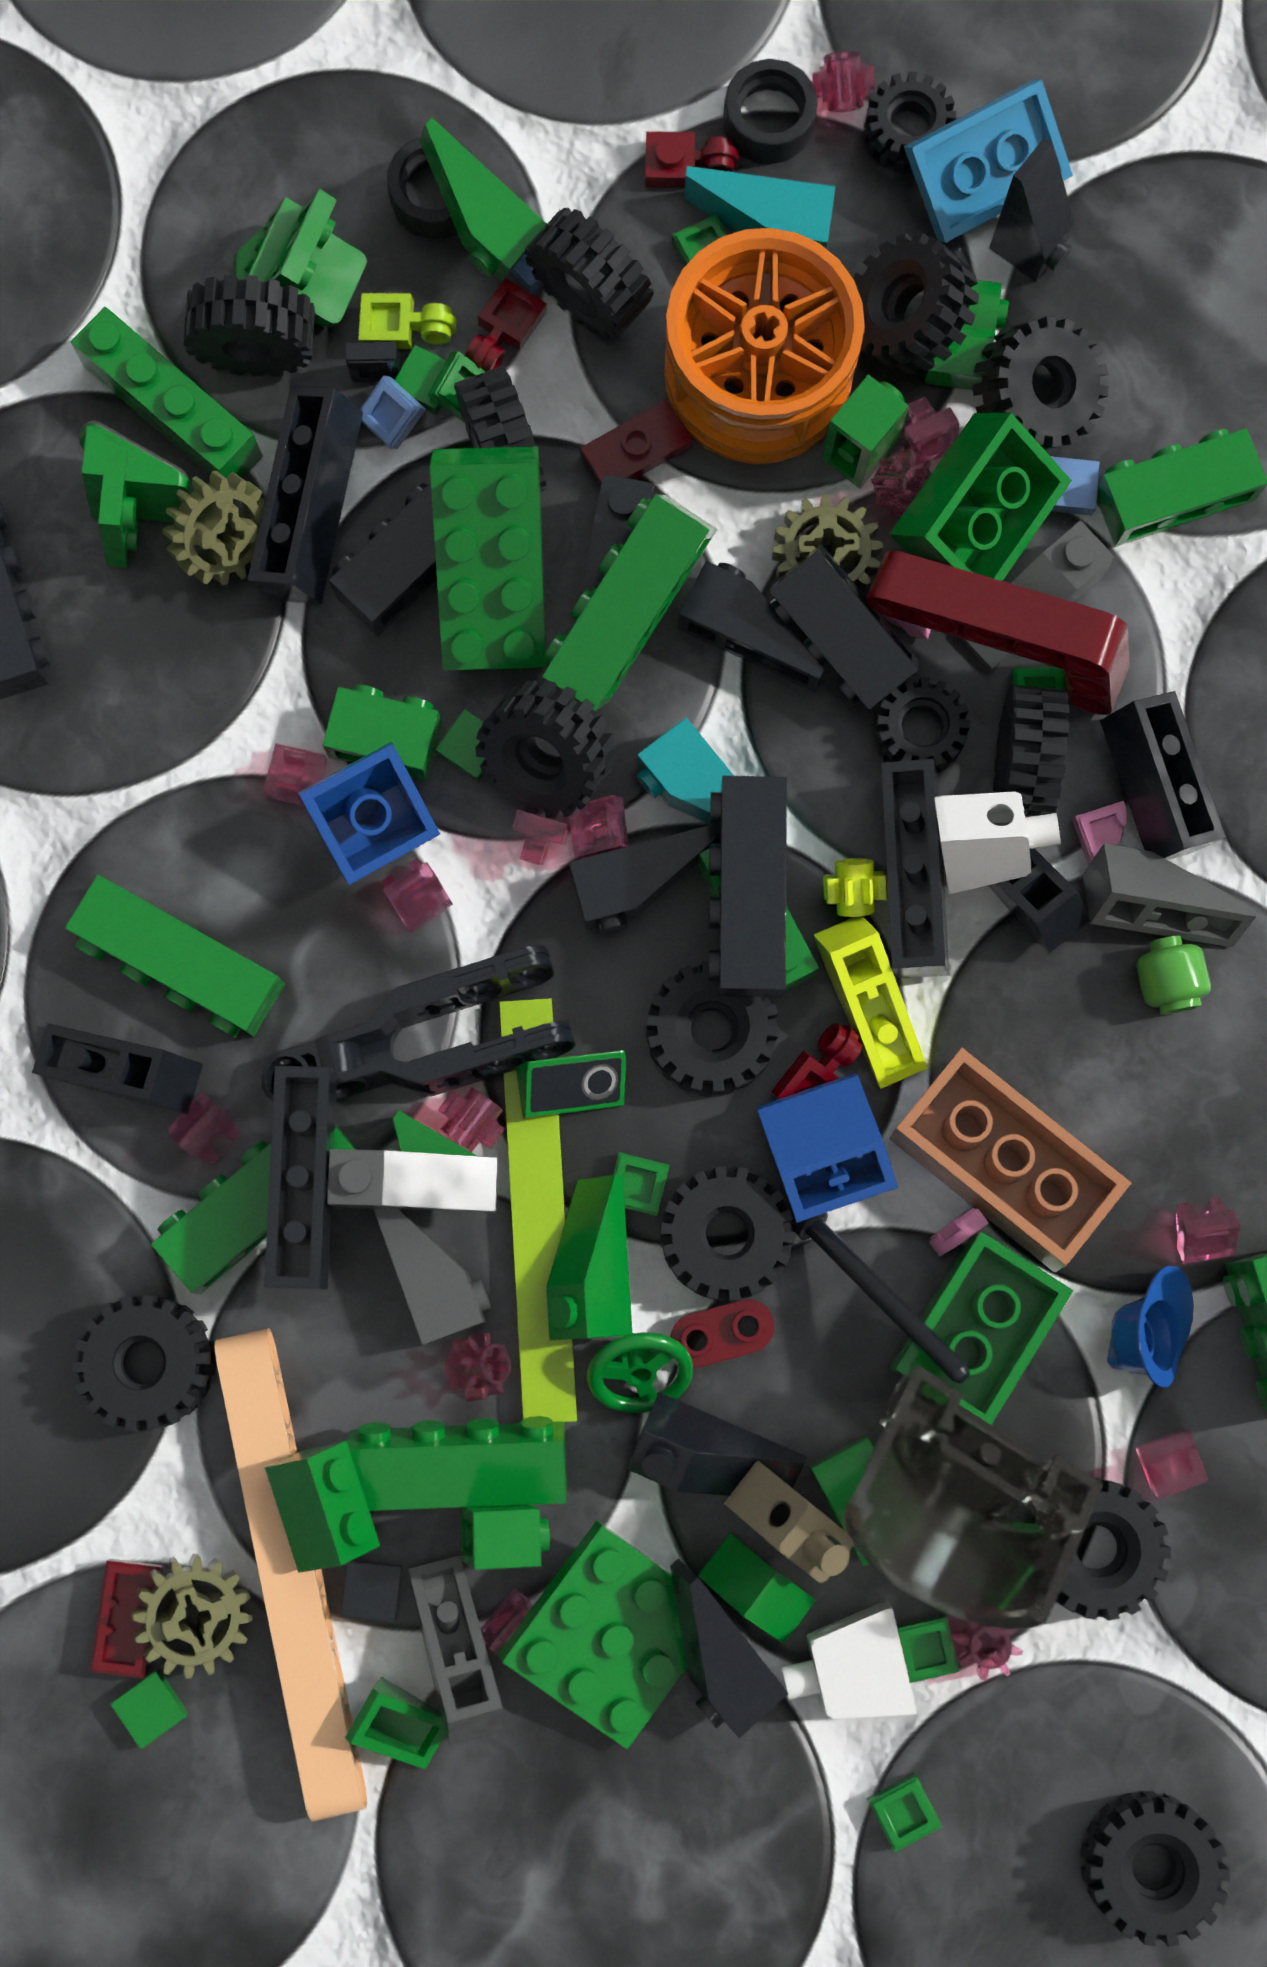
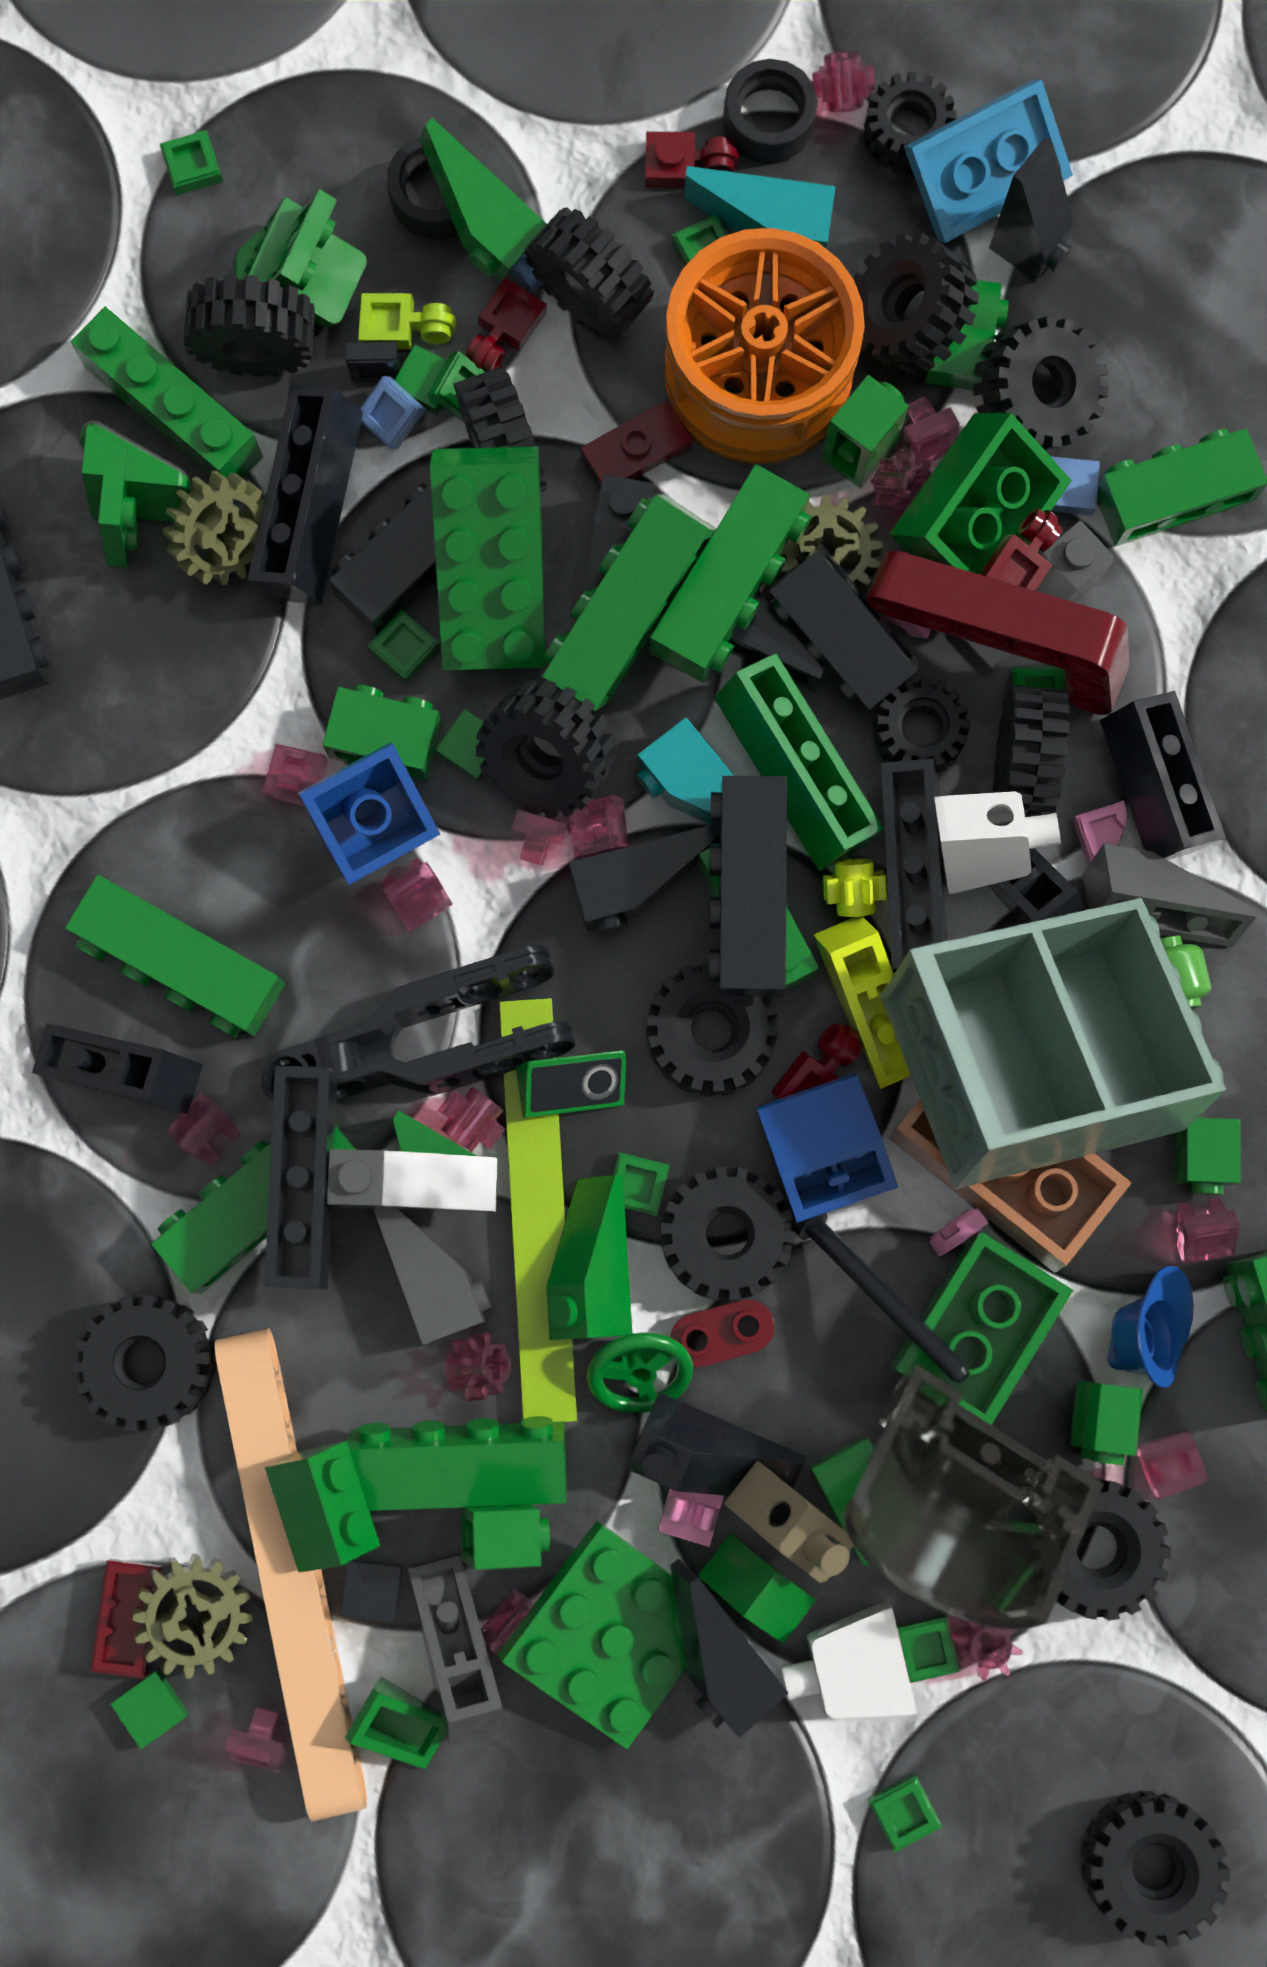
none -> green tile [159,130,223,196]
none -> clear pink tile [224,1707,287,1773]
none -> green tile [367,609,440,684]
none -> green brick [650,464,812,683]
none -> bright pink tile [658,1488,724,1547]
none -> green brick [714,653,884,872]
none -> sand green container [880,898,1226,1189]
none -> dark red plate [980,508,1062,591]
none -> green brick [1070,1381,1143,1465]
none -> green brick [1175,1118,1241,1195]

